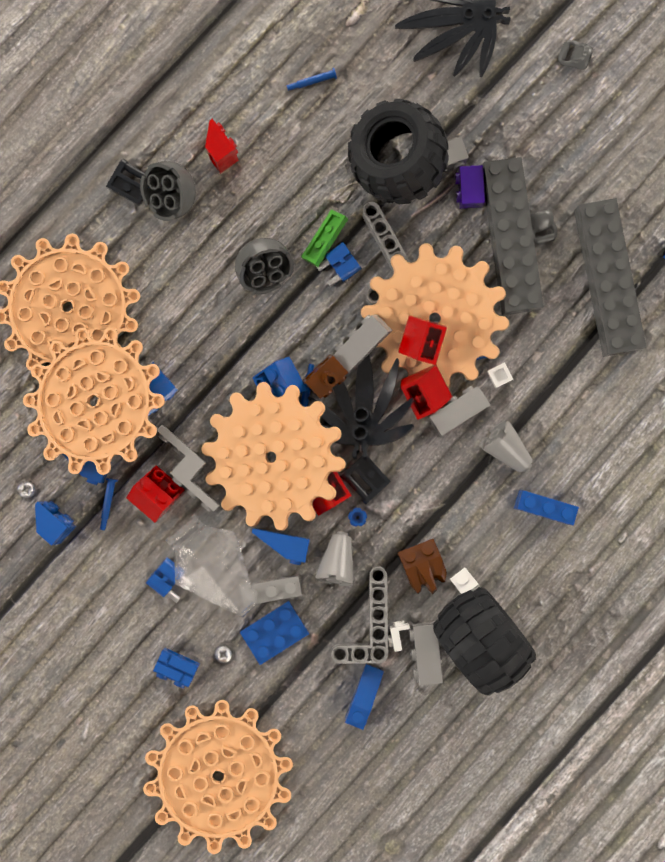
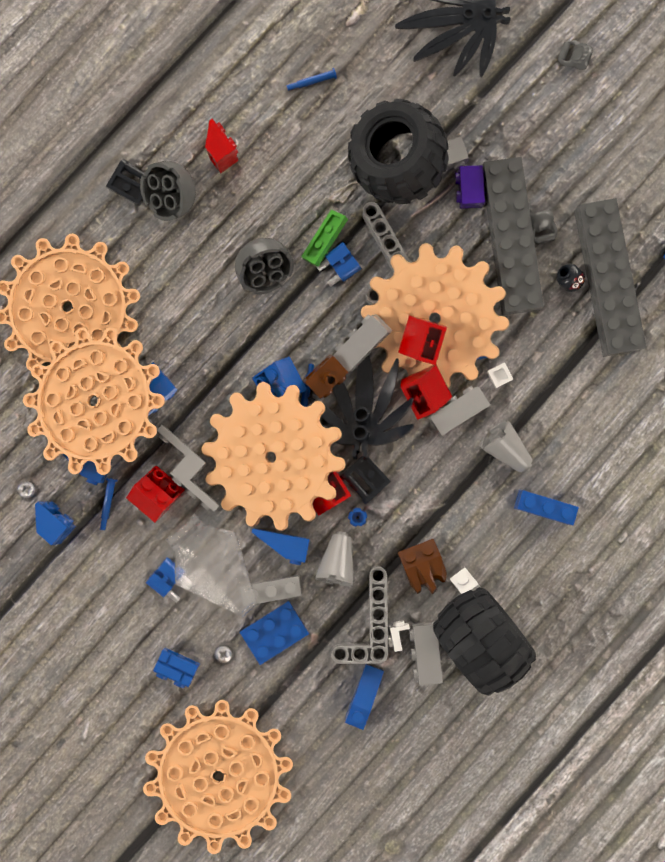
none -> black head [556,264,585,292]

